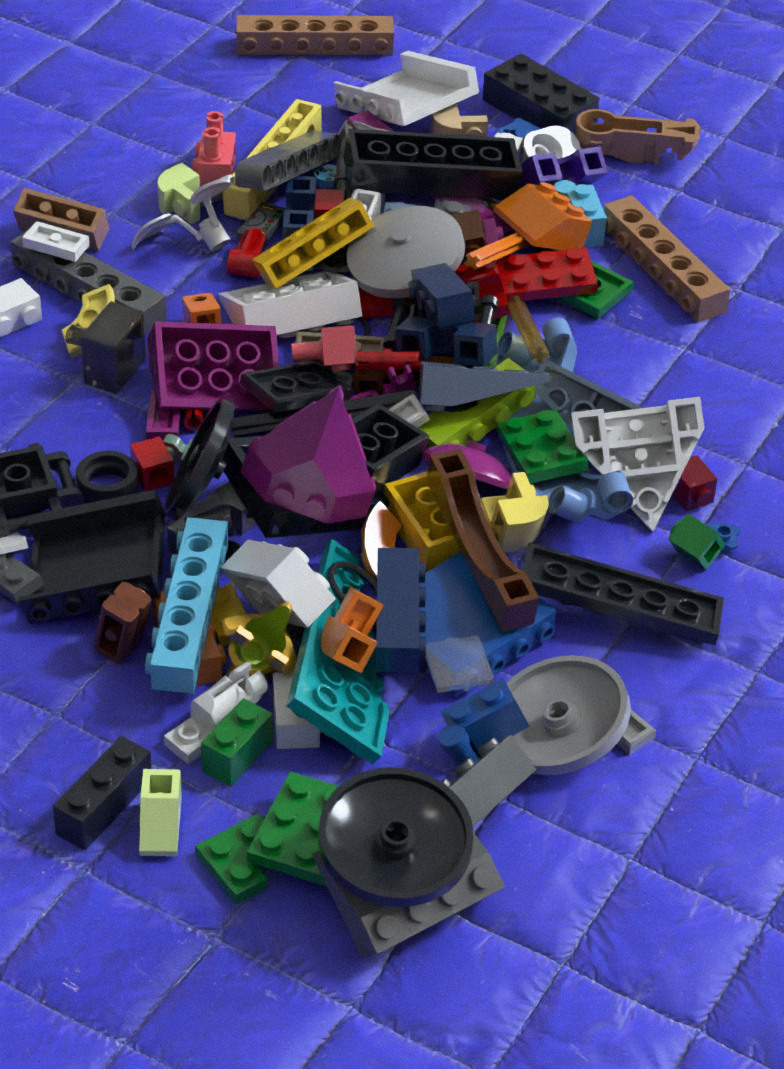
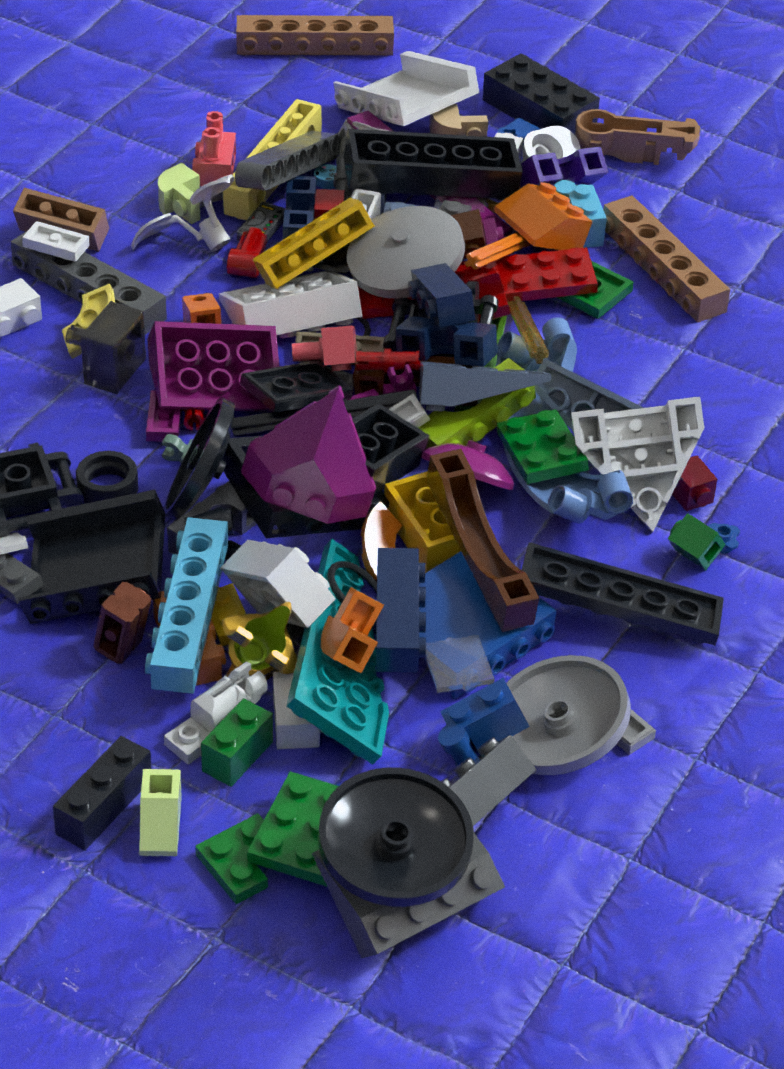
red brick [130,436,174,492] -> none
light yellow brick [481,472,549,554] -> none

